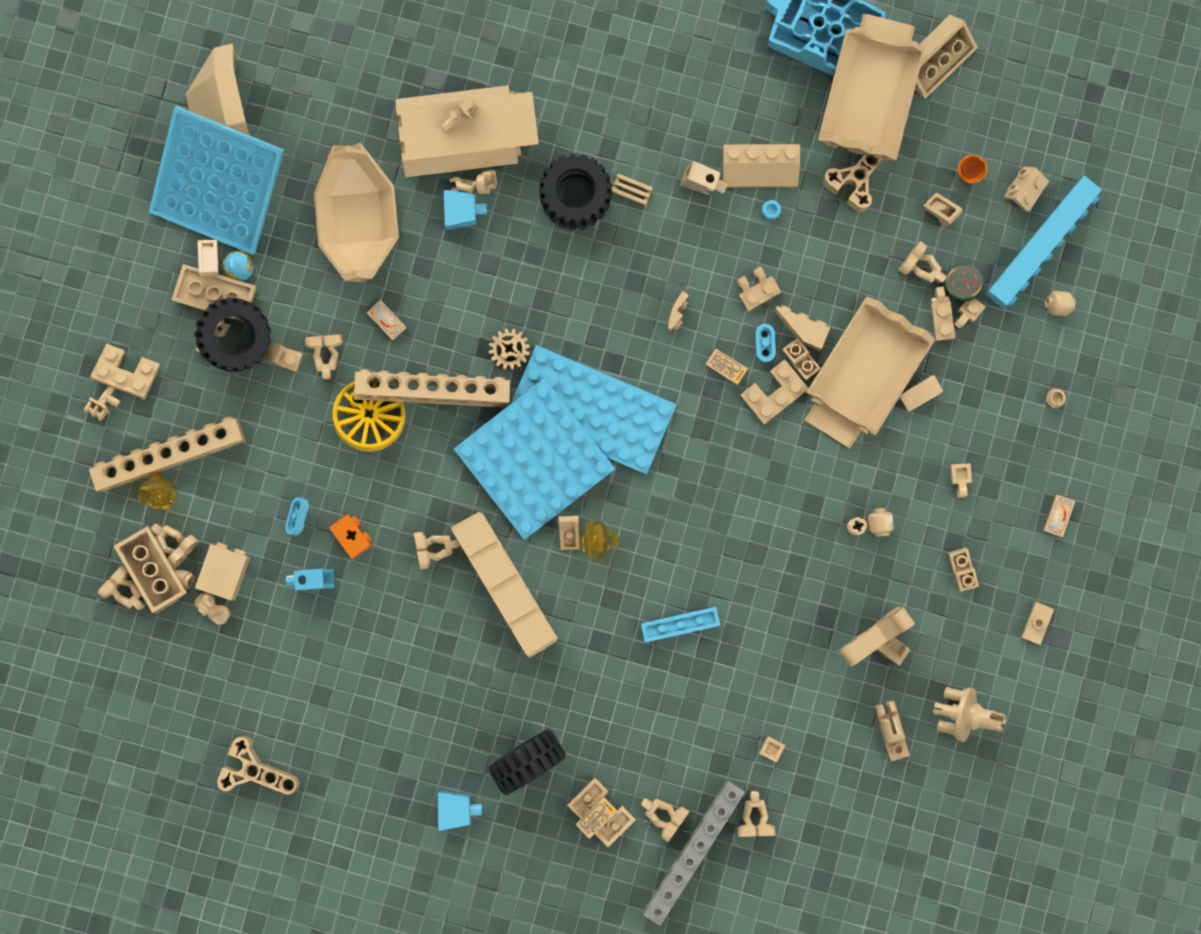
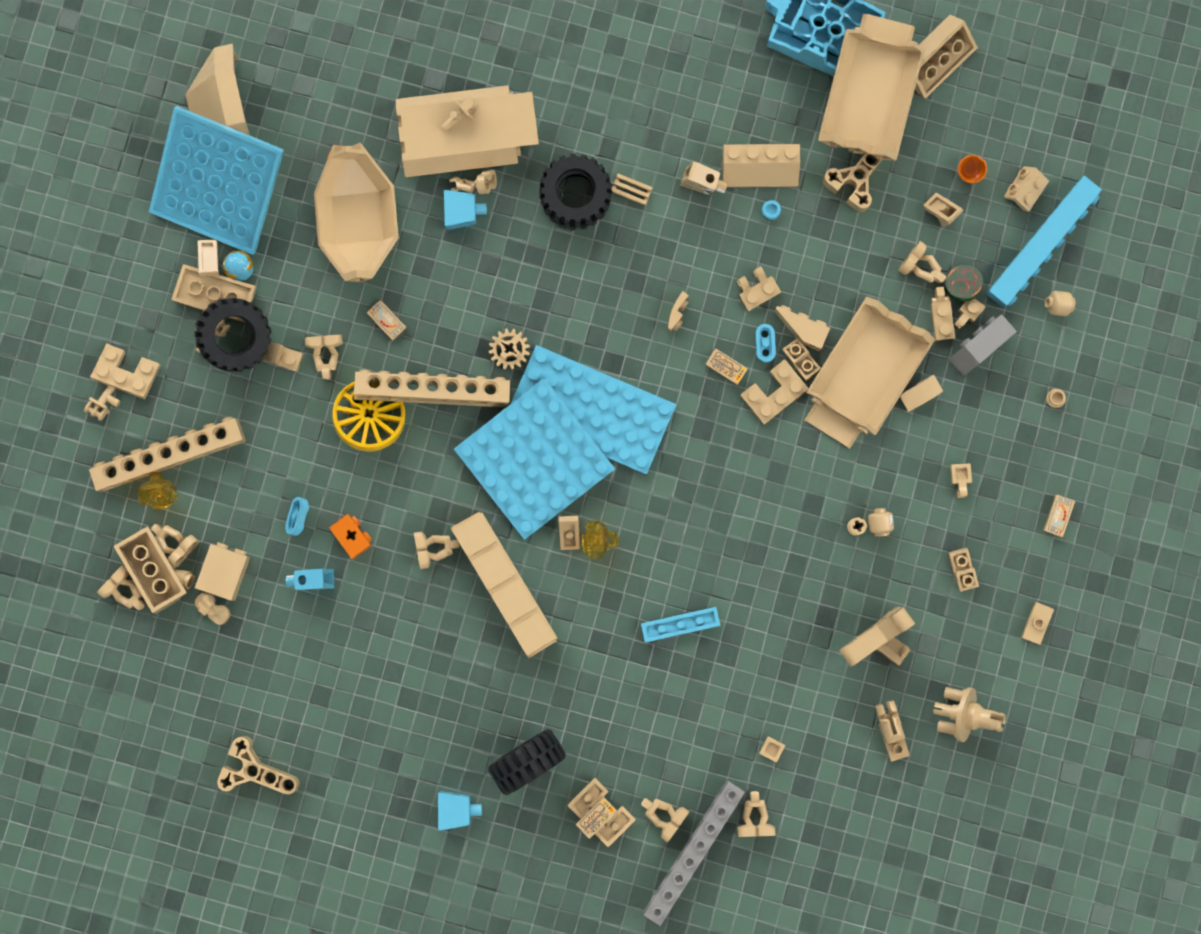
none -> light grey wedge [948,314,1017,376]

